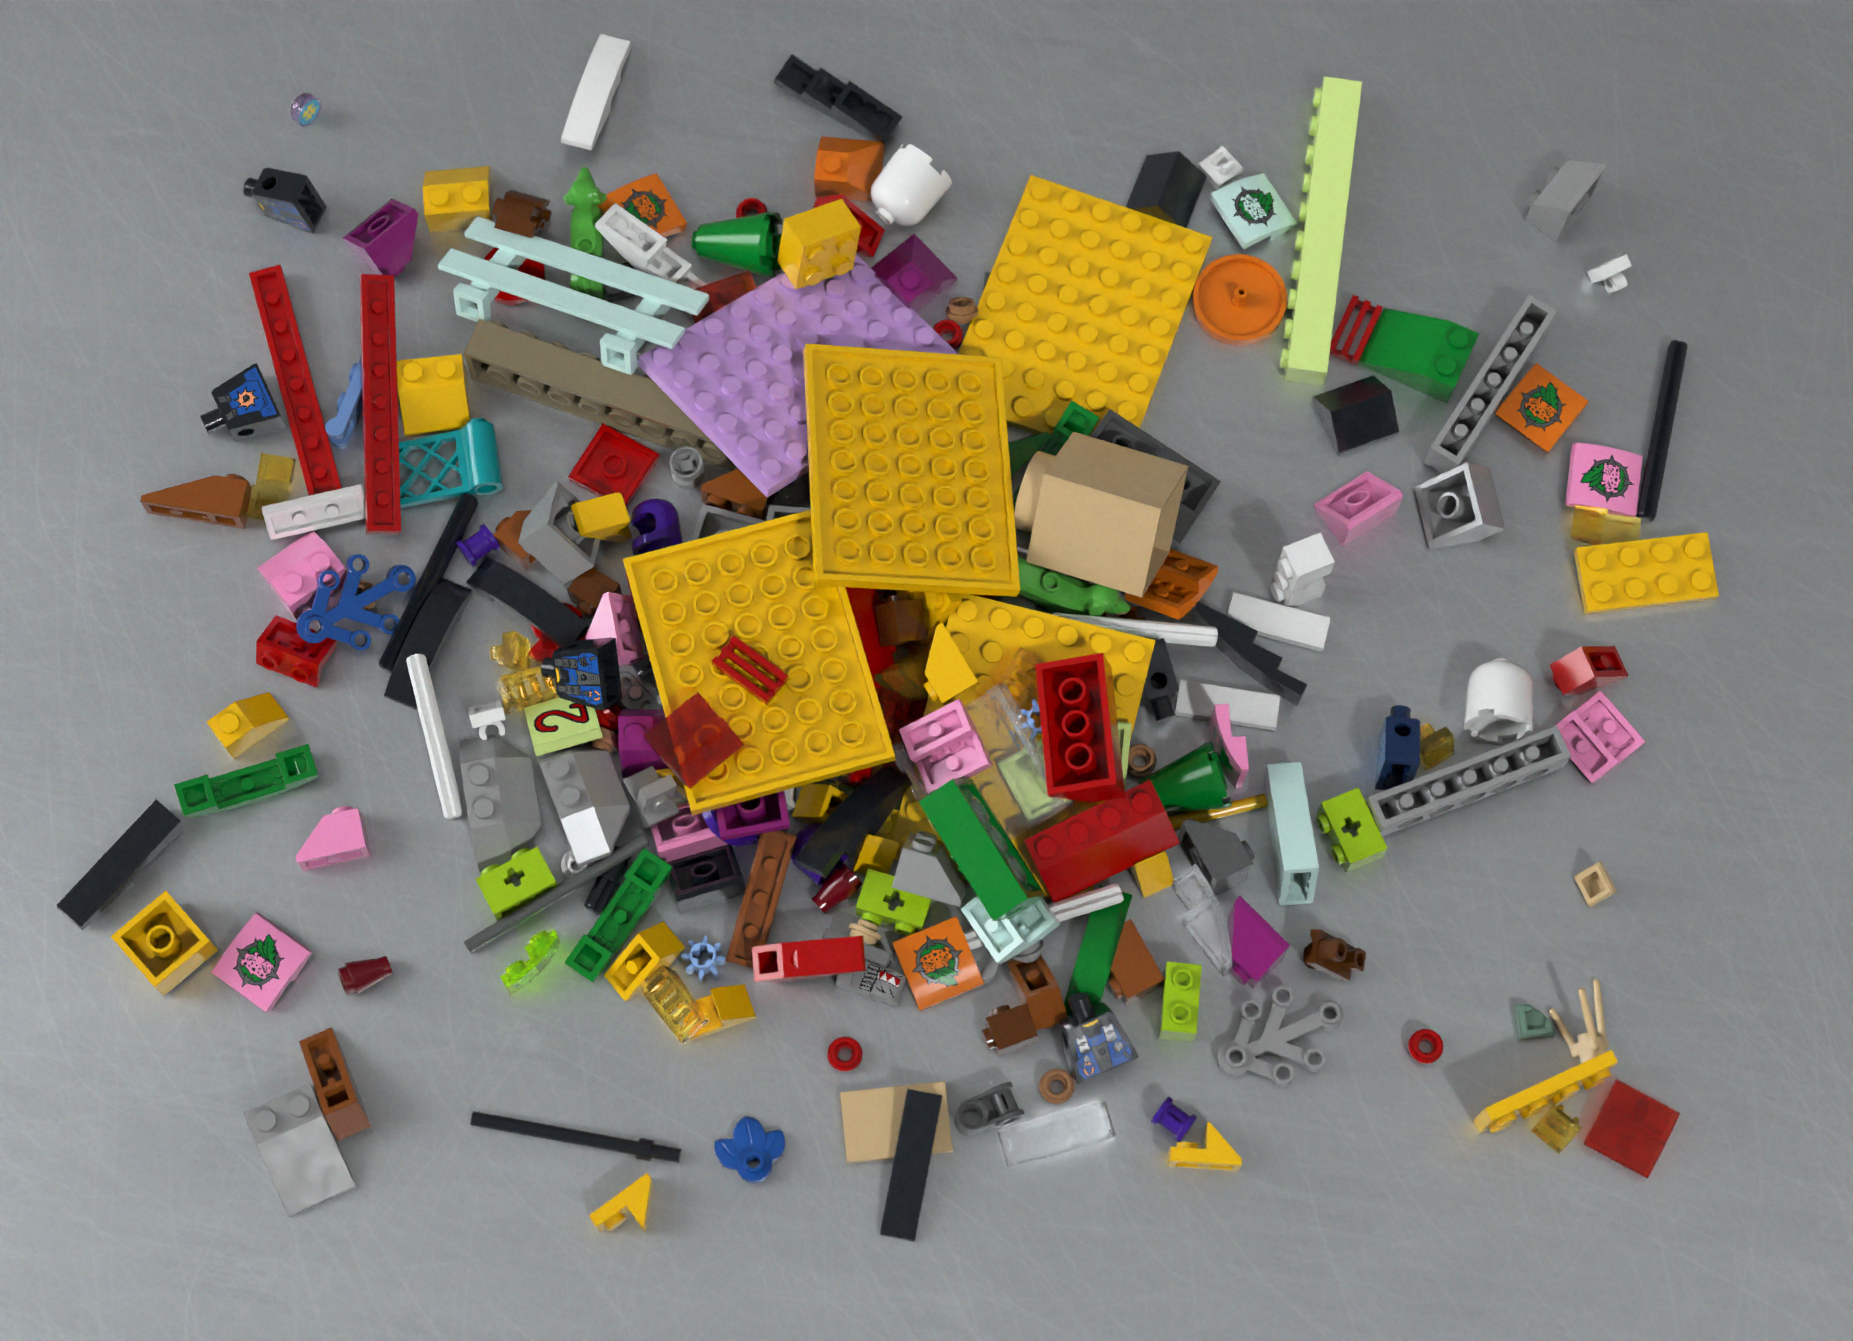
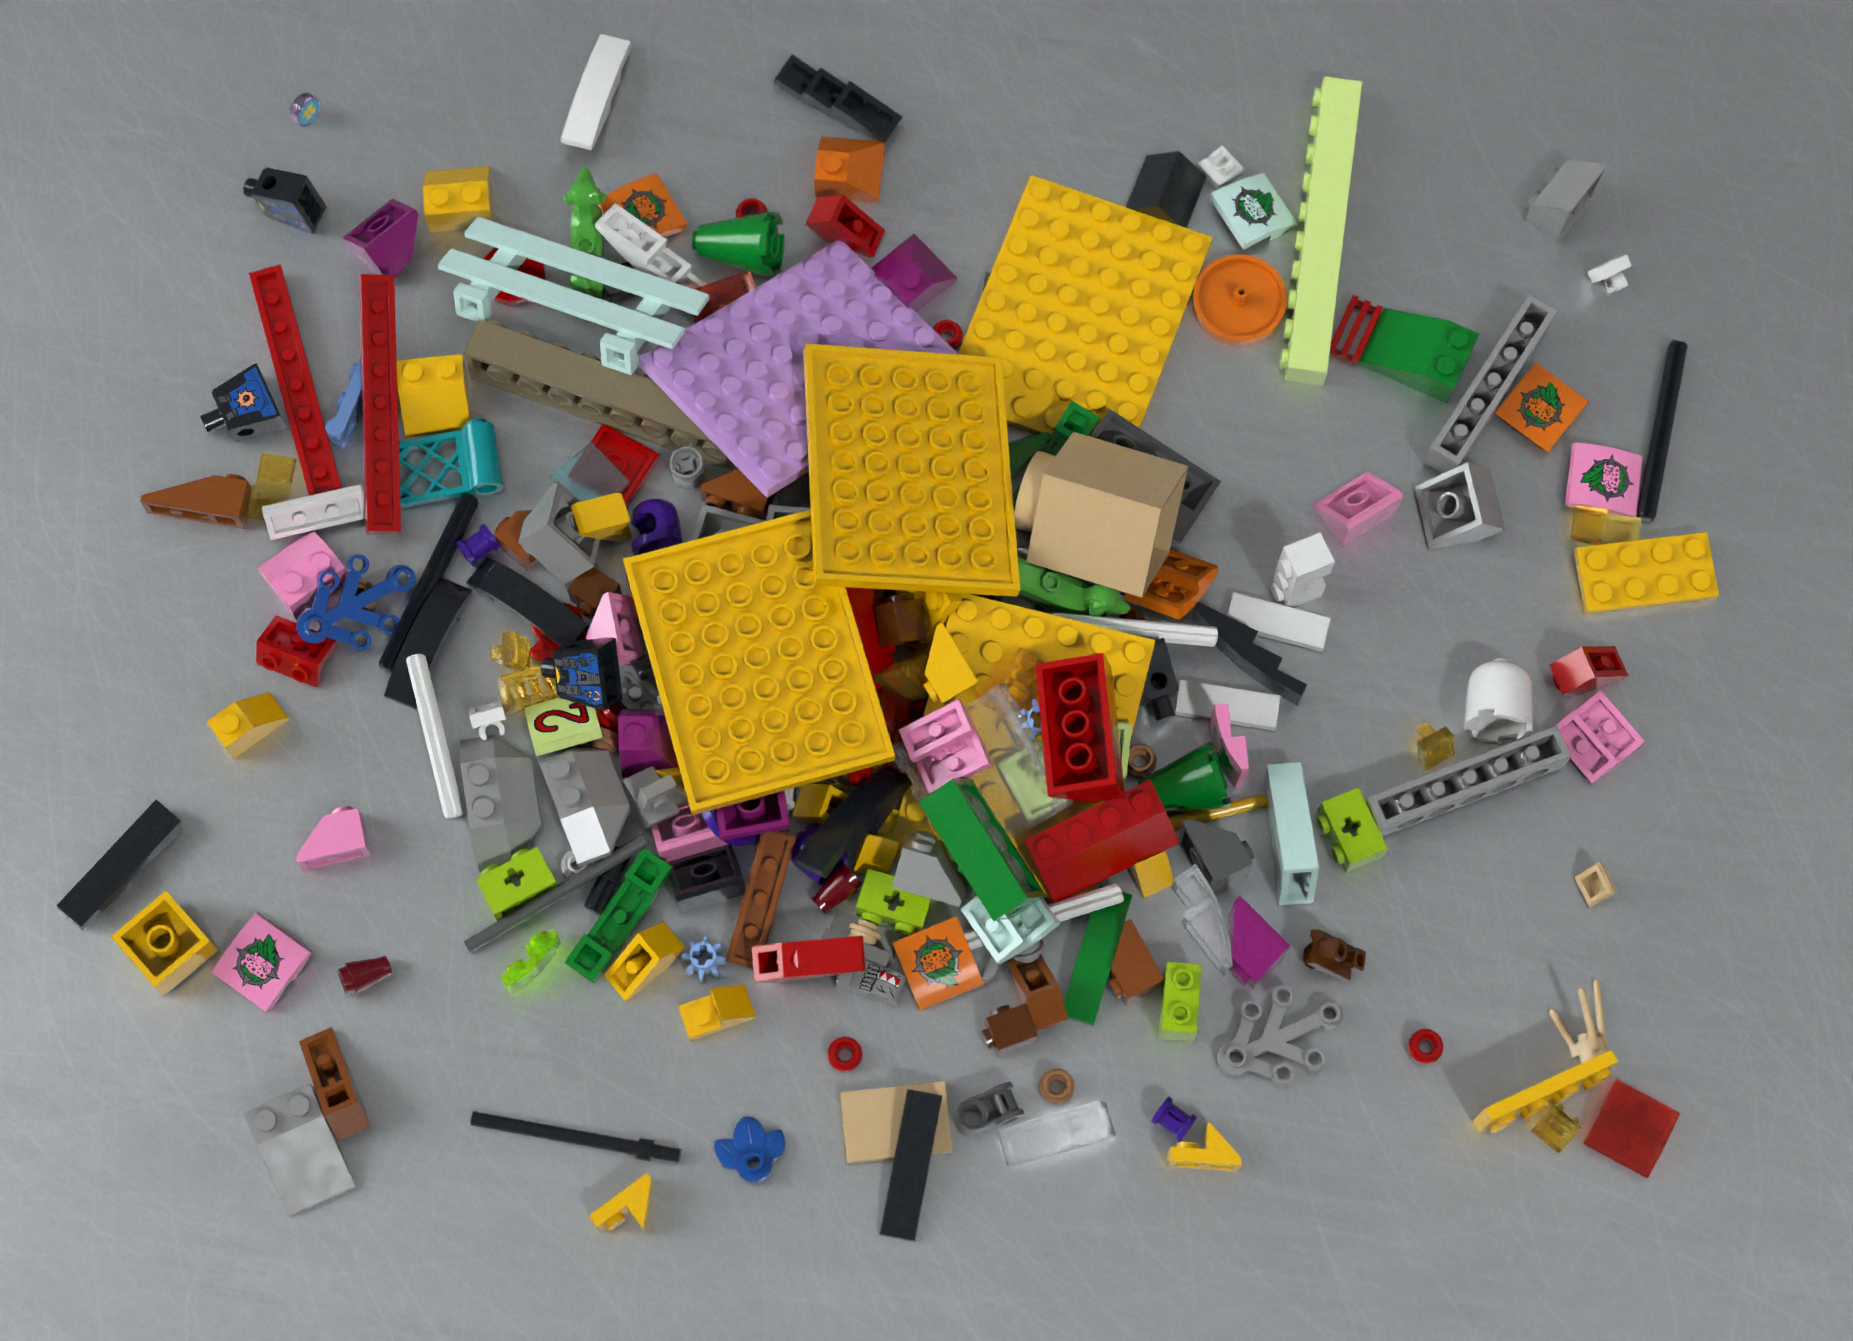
green slope [174,744,319,818] -> none
reddish brown cylinder [492,190,552,238] -> none
clear yellow slope [639,965,709,1044] -> none
clear red slope [643,692,744,789] -> none
red tile [712,635,788,705] -> none
yellow brick [777,199,861,289] -> none
white cylinder [871,144,952,227] -> none
medium nougat plate [946,297,978,324] -> none
torso [1059,992,1139,1084] -> none
black slope [1313,375,1399,456] -> none
dark blue torso [1375,705,1420,790] -> none
sand green tile [1514,1003,1556,1040] -> none
none -> clear light blue piece [550,442,630,502]

